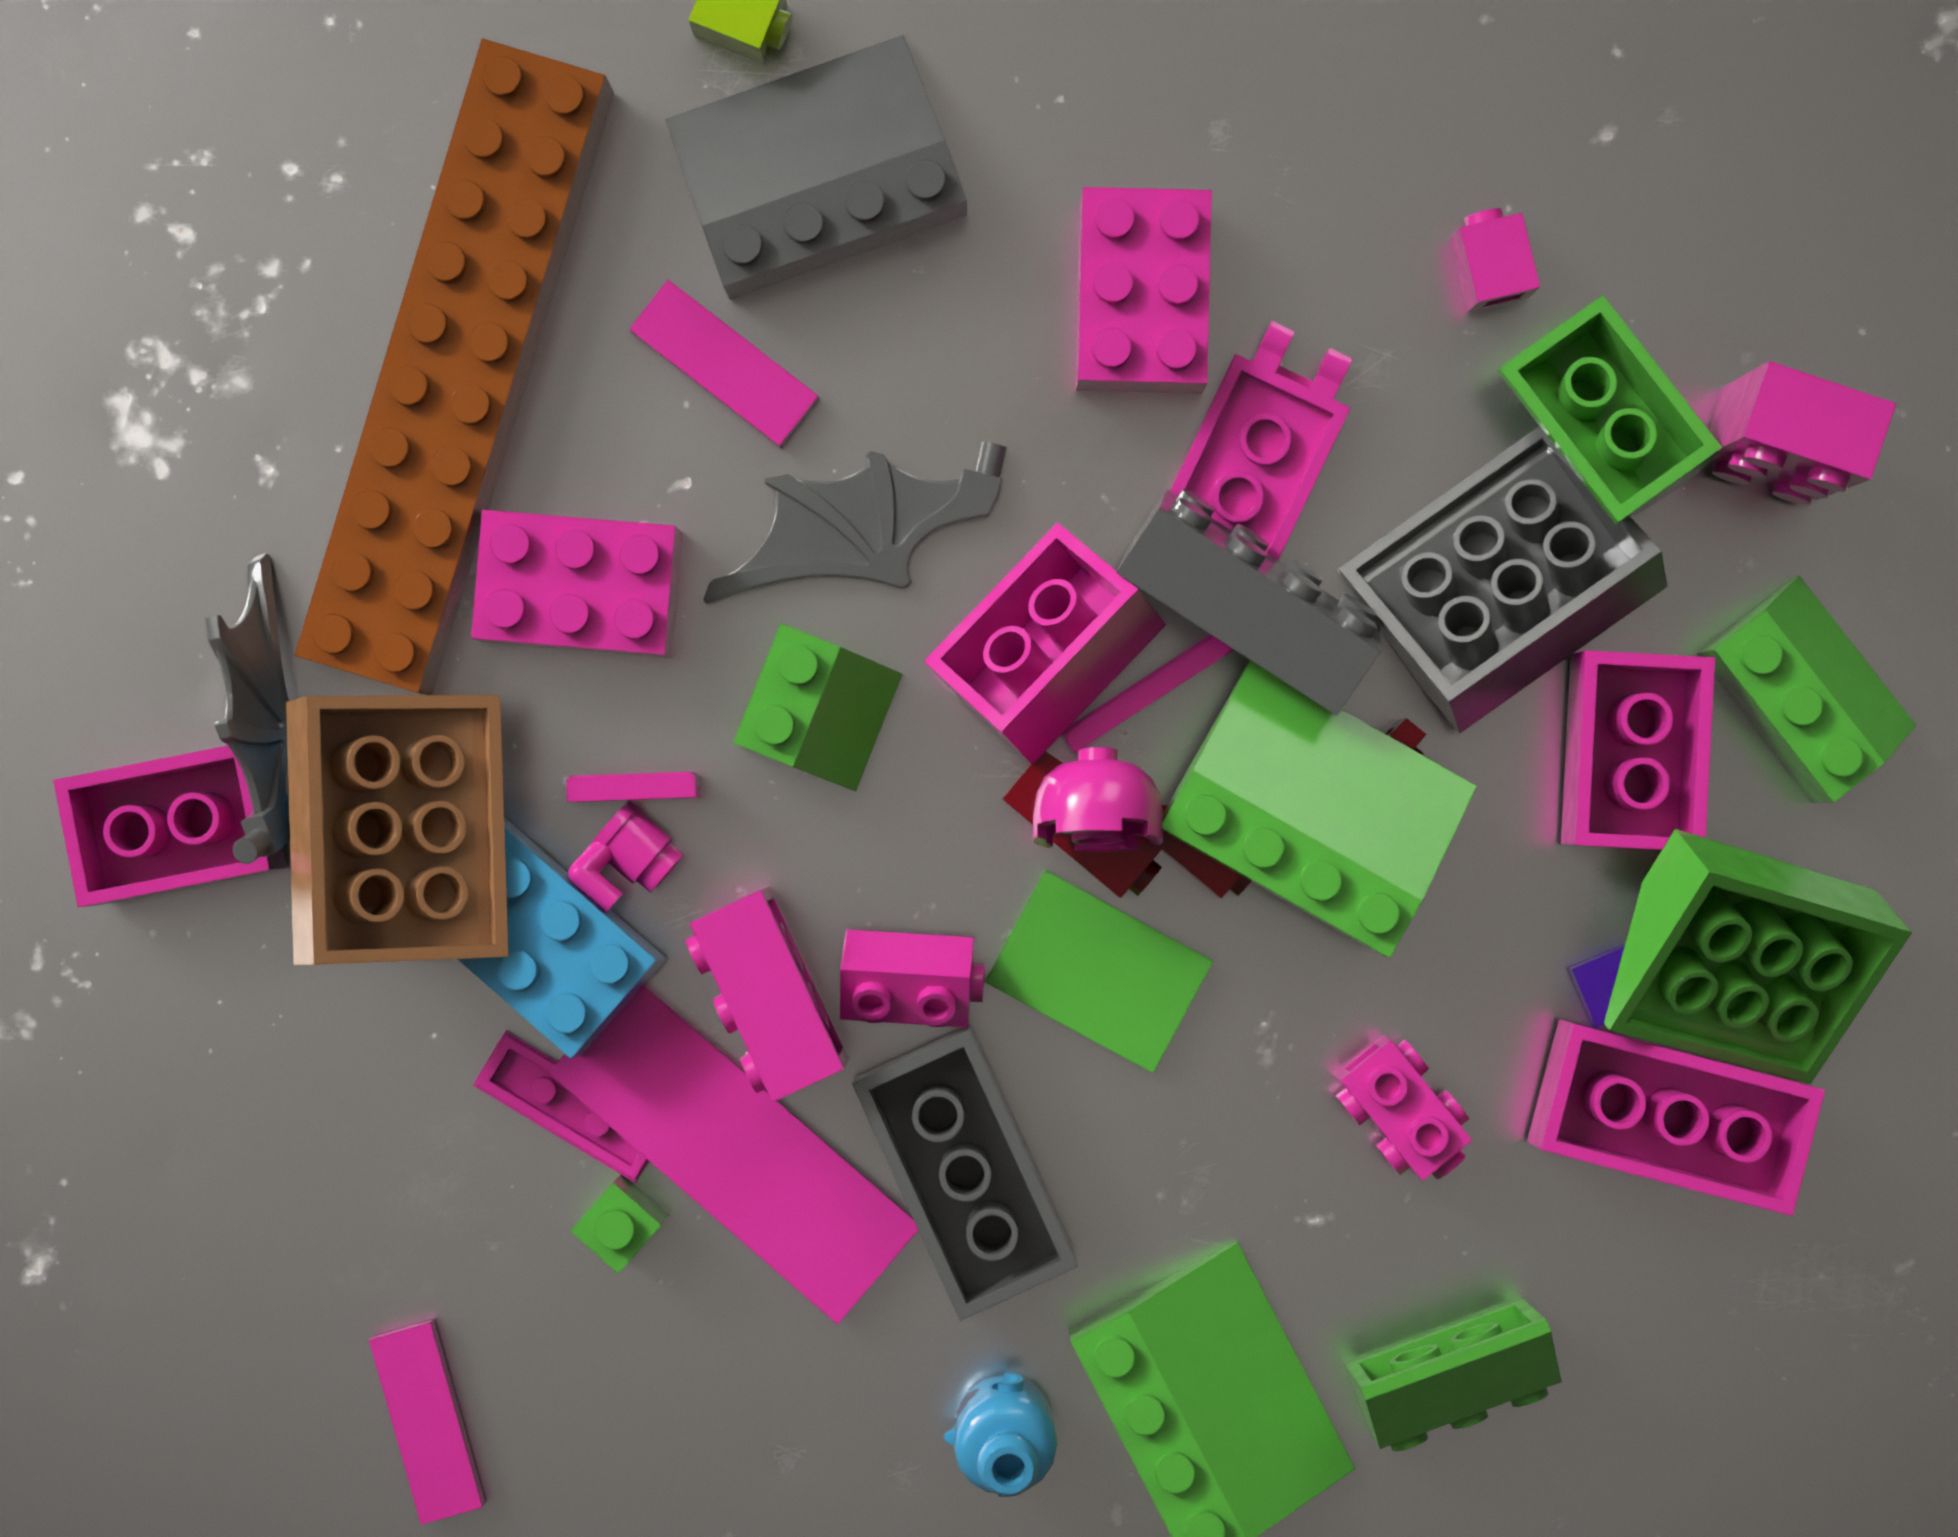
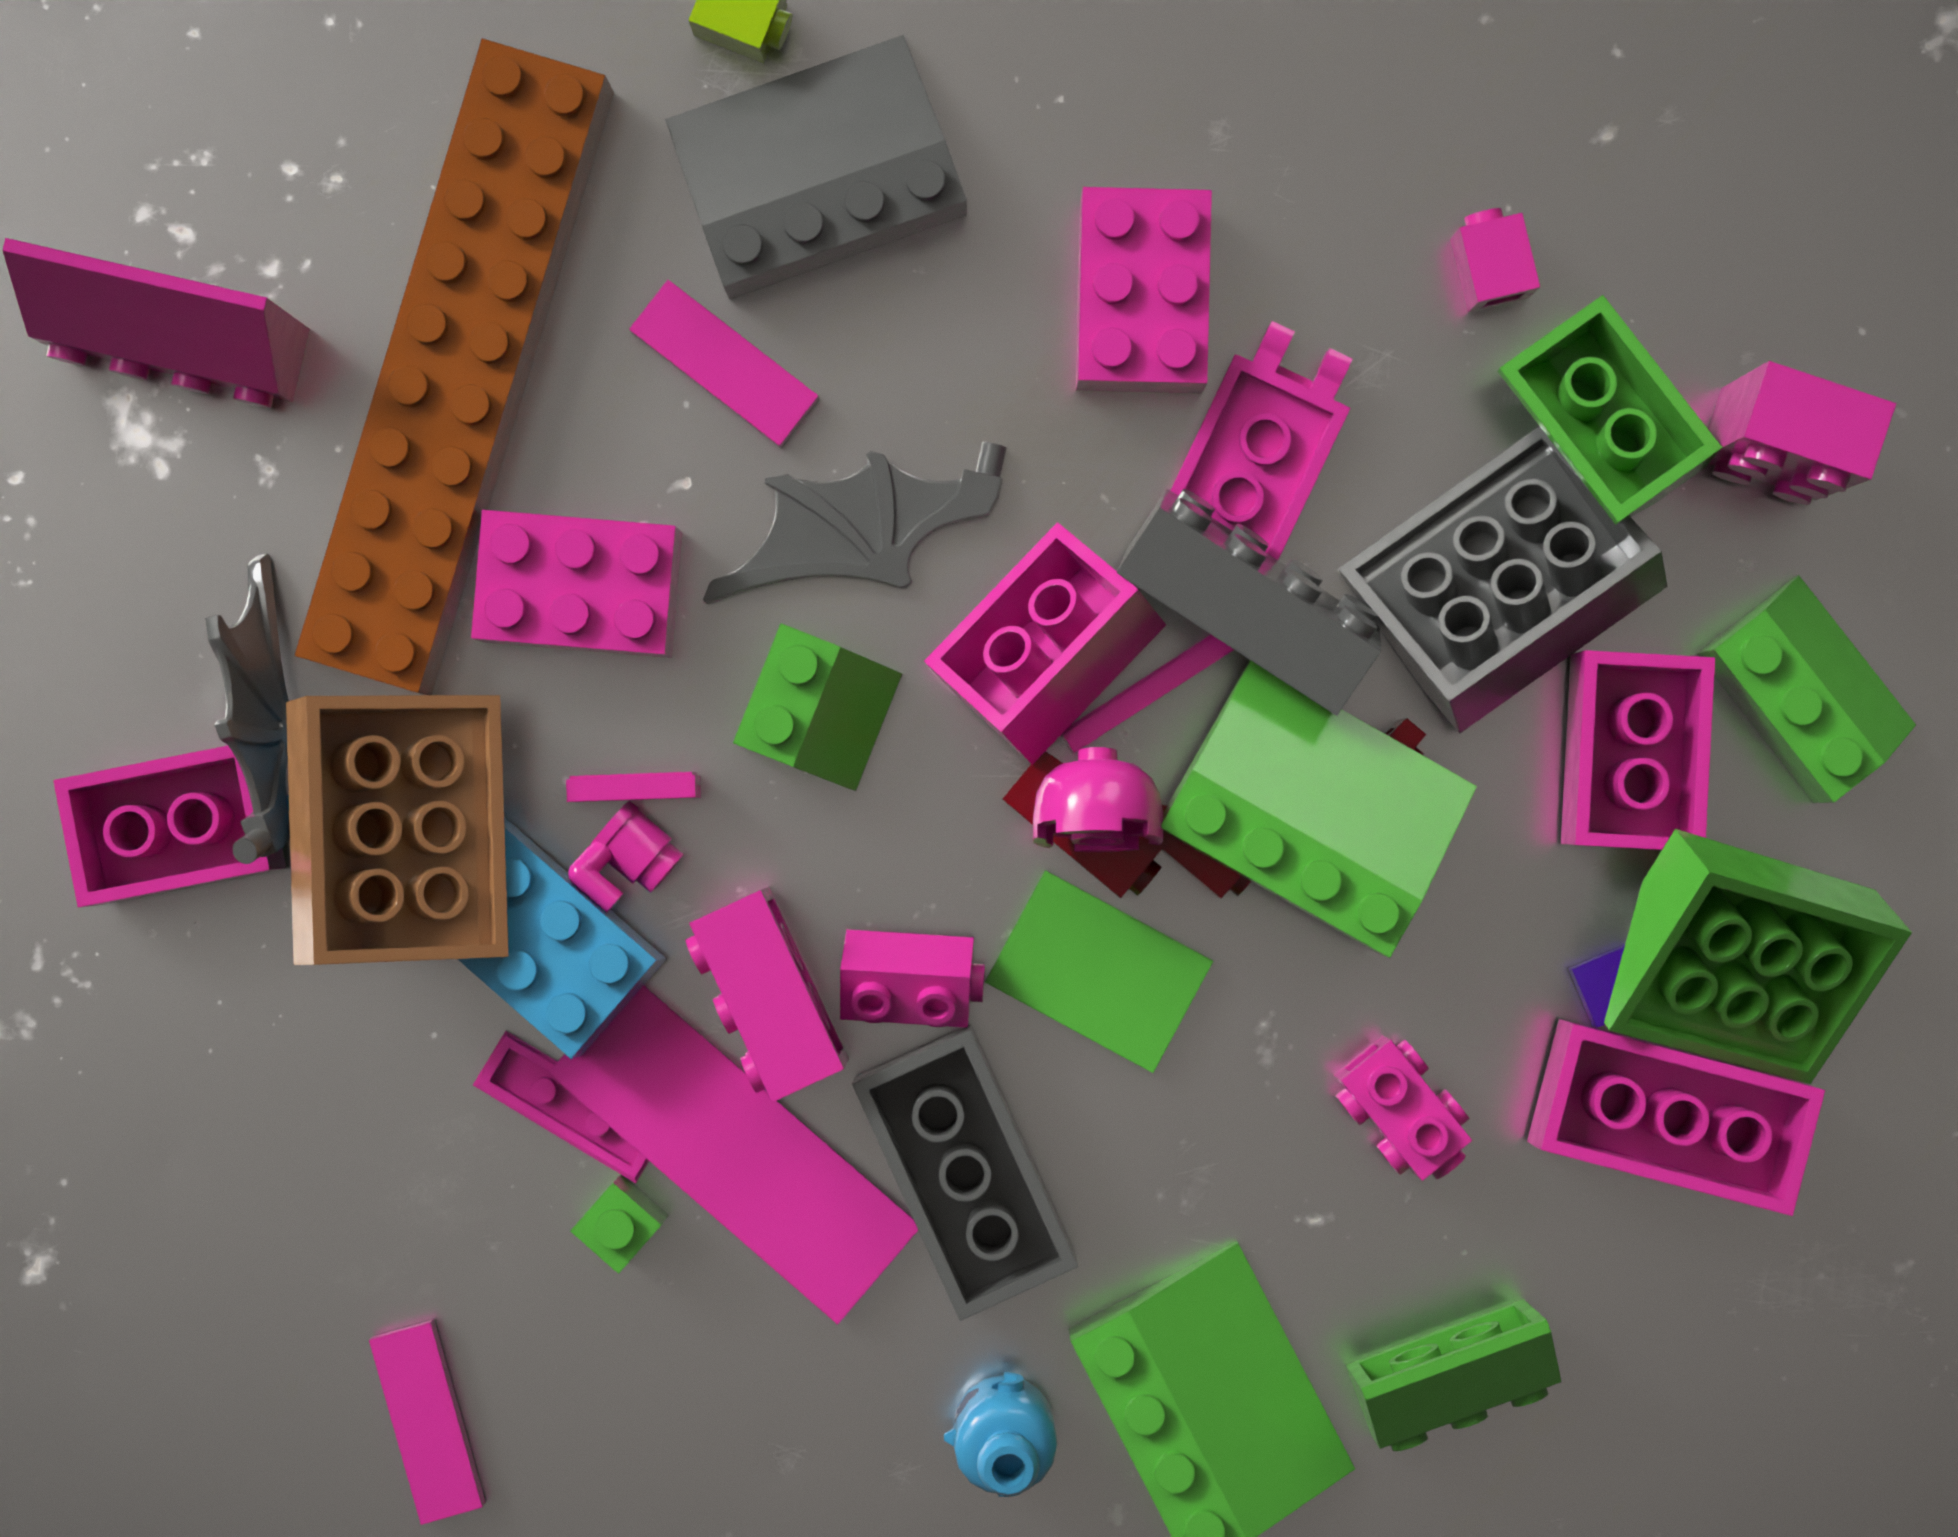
none -> dark pink slope [2,238,310,408]

